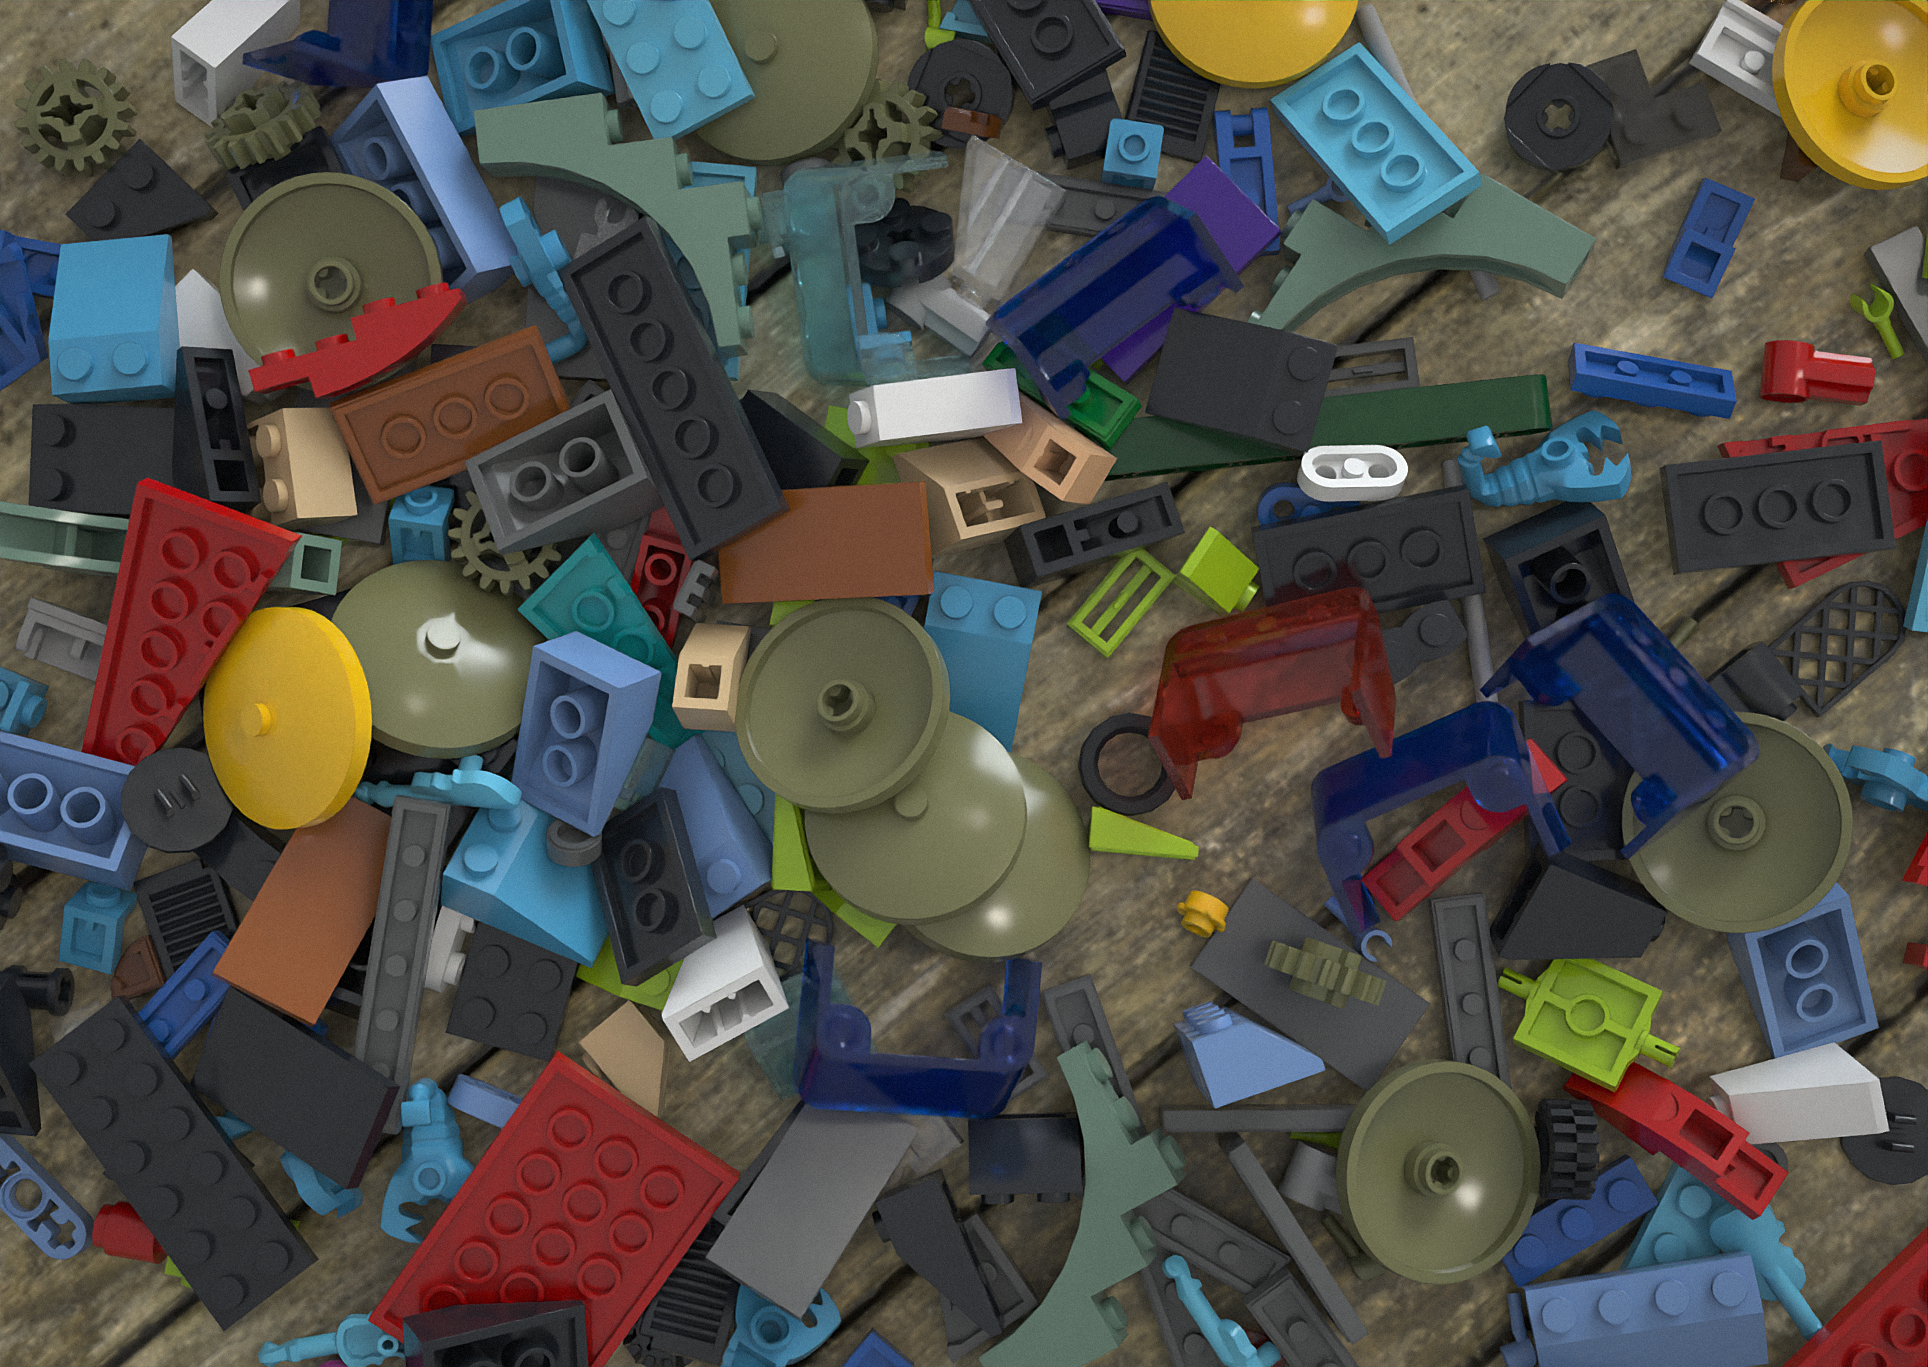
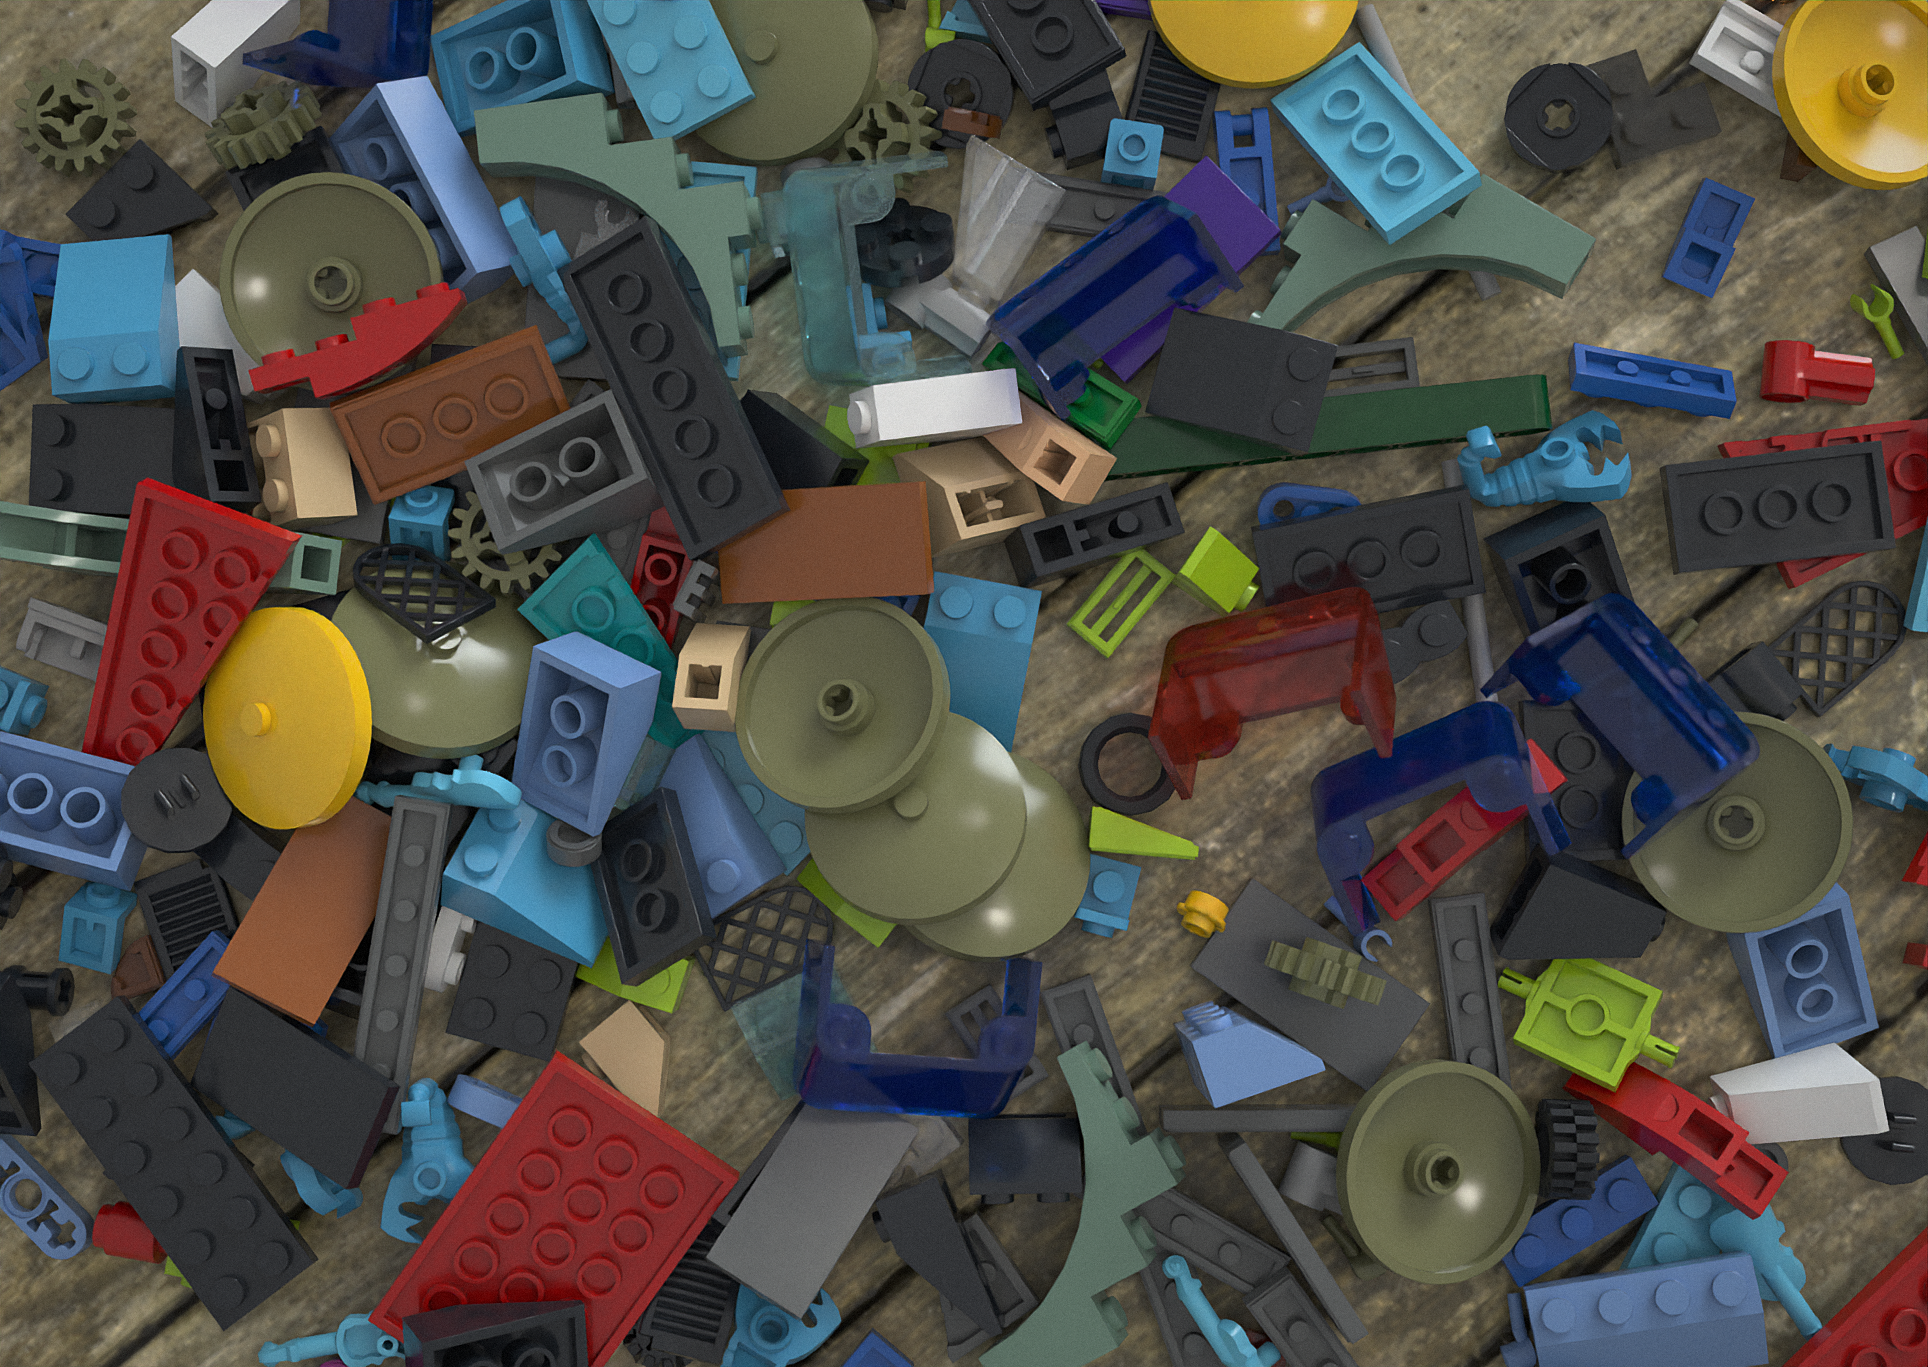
white slope [662,905,789,1062] -> none
lime slope [771,793,830,891] -> none
white plate [1297,445,1408,502] -> none
none -> black window [353,543,496,644]
none -> dark azure bracket [1073,854,1141,938]

